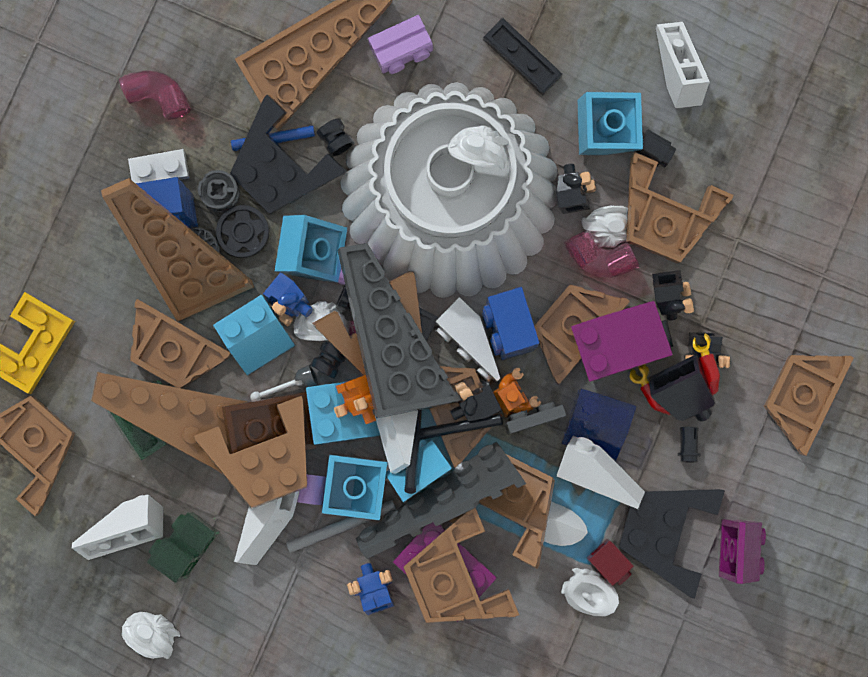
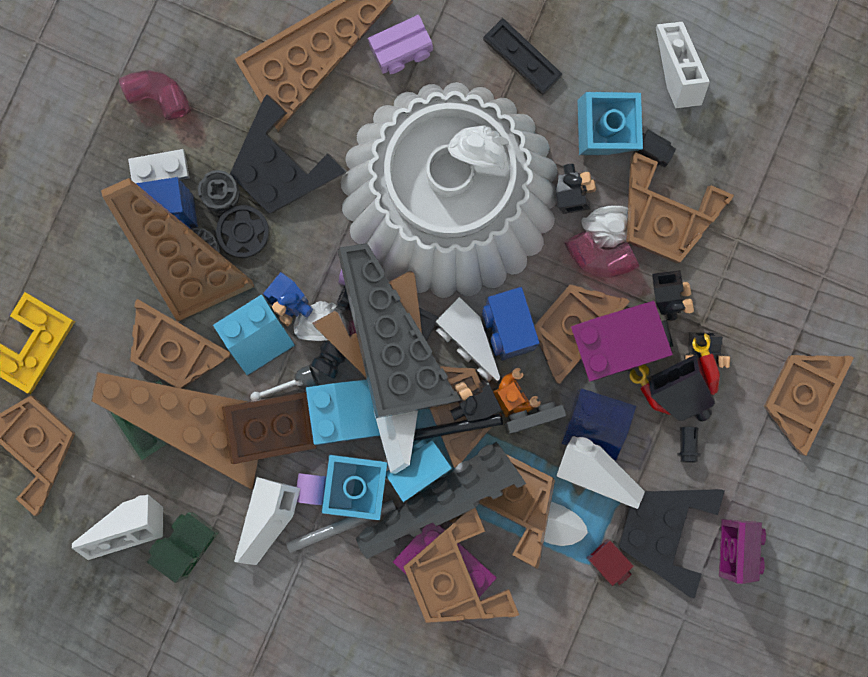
white hat [122,612,180,659] -> none
medium nougat wing [194,396,307,509] -> none
blue bar [231,125,315,151] -> none
medium azure slope [275,215,347,282] -> none
black wheel [317,118,354,157] -> none
orange piece [334,375,376,424] -> none
blue piece [347,563,395,615] -> none
black bar [404,410,422,494] -> none
white hat [561,568,619,616] -> none

